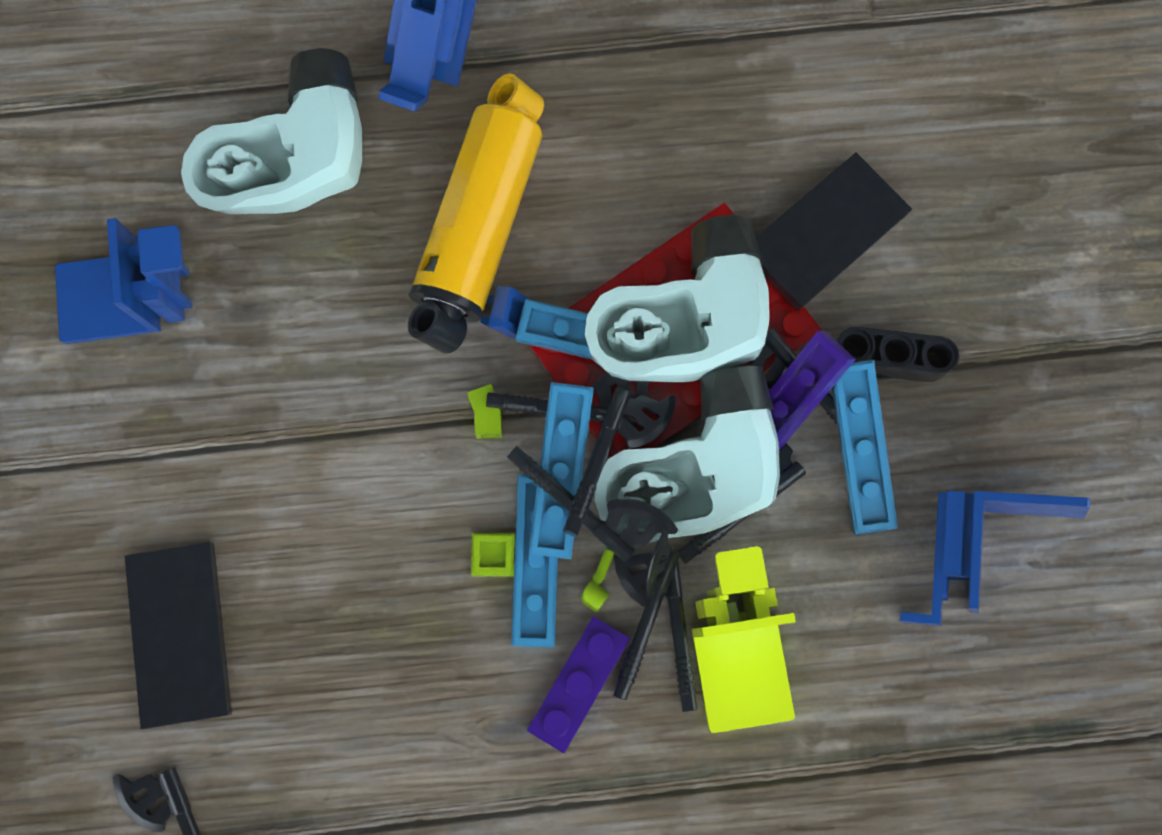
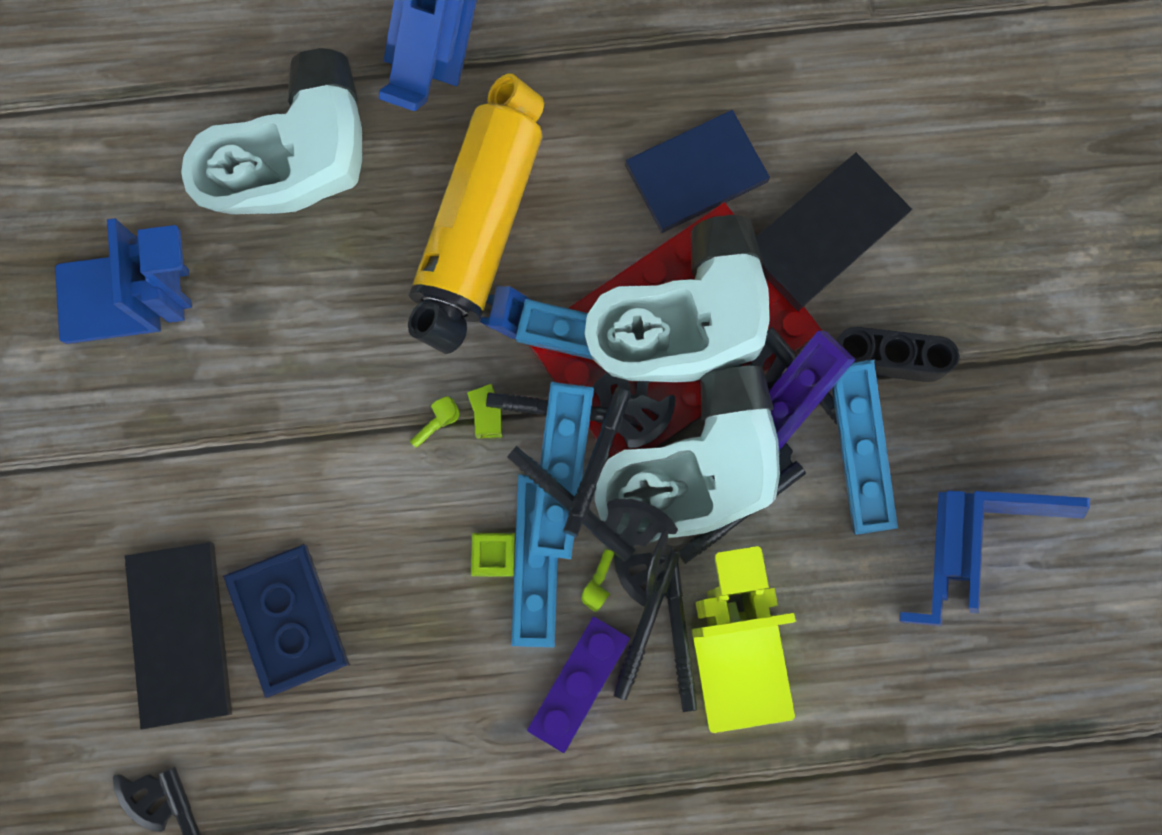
none -> dark blue tile [223,544,350,698]
none -> lime hand [410,396,460,448]
none -> dark blue tile [625,110,770,233]

